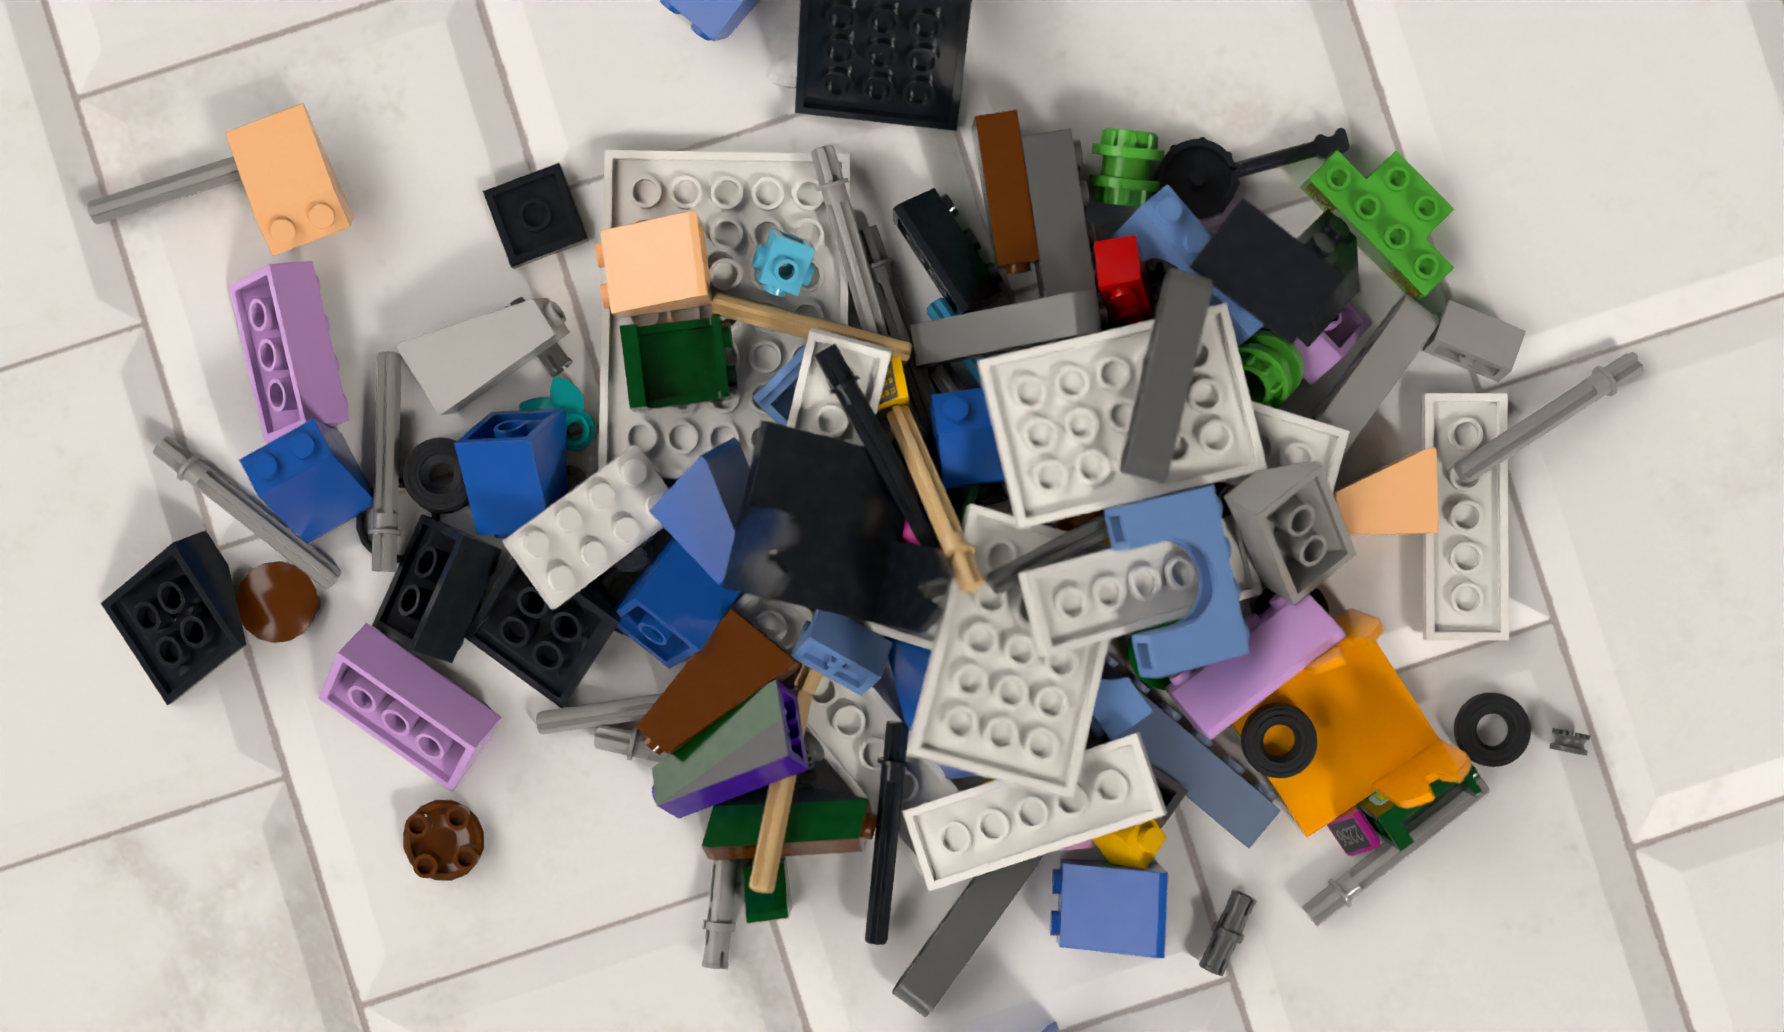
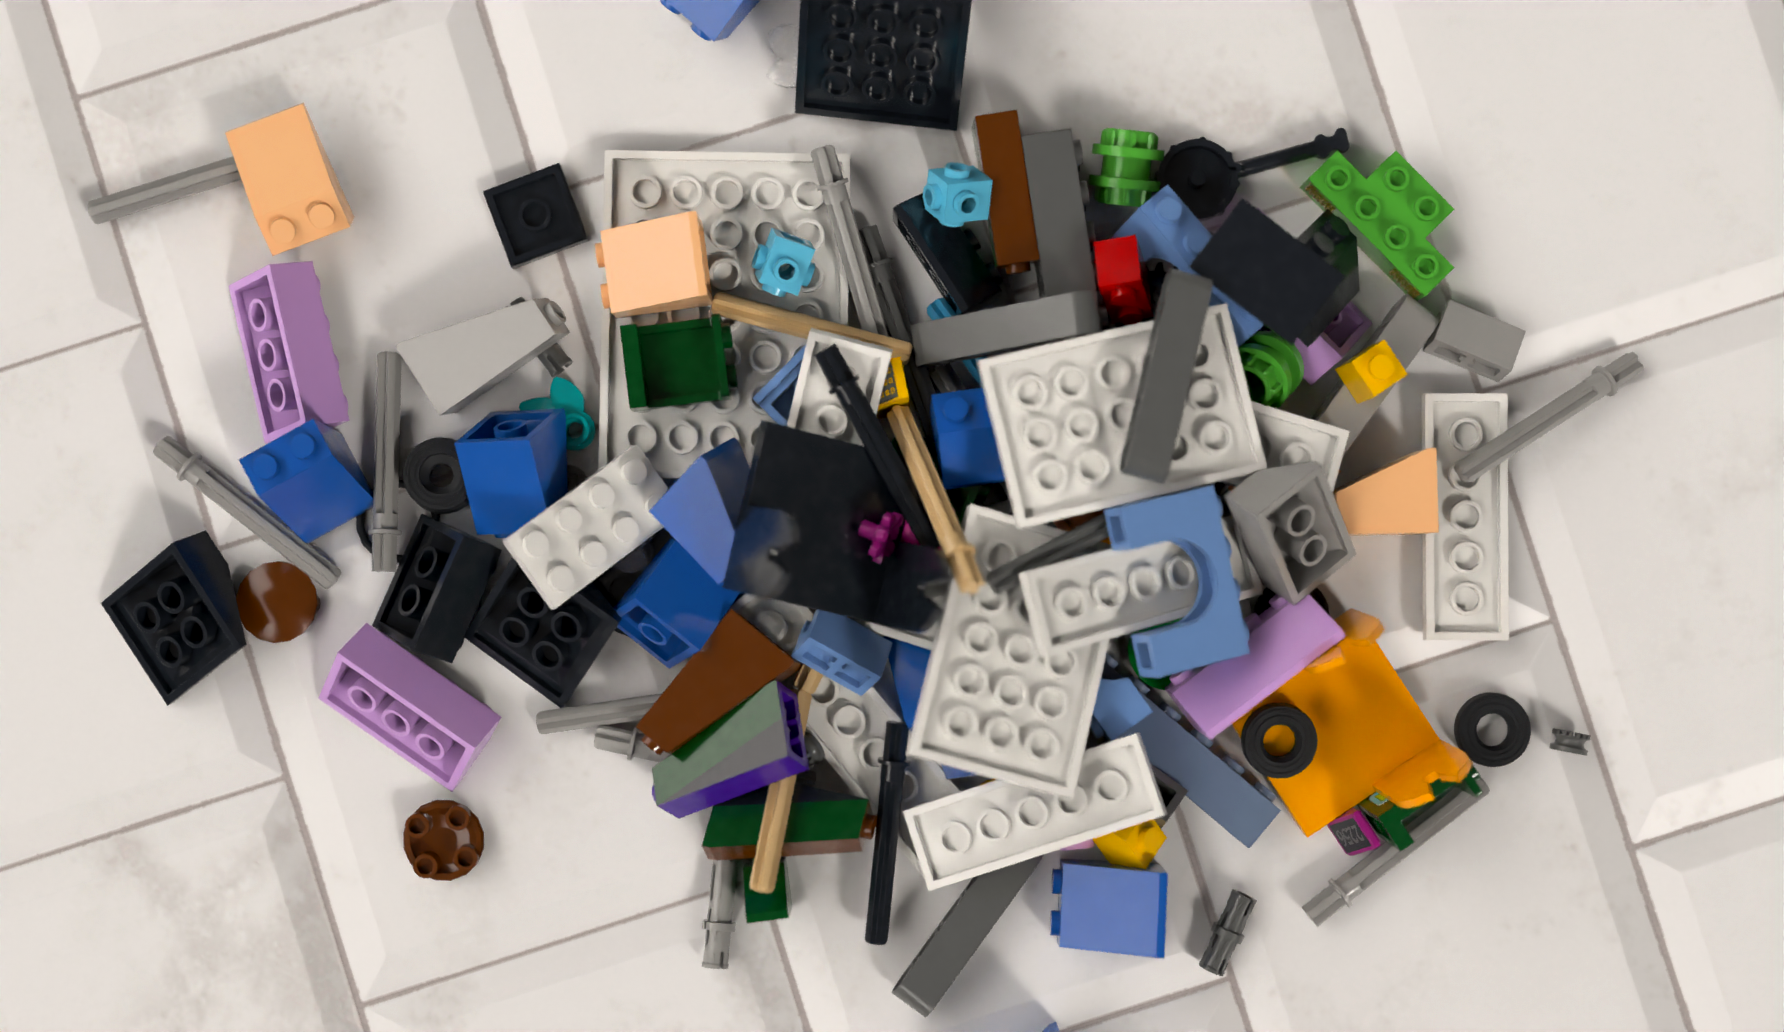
none -> magenta plant [858,512,903,564]
none -> medium azure brick [923,162,993,227]
none -> yellow brick [1335,339,1408,404]

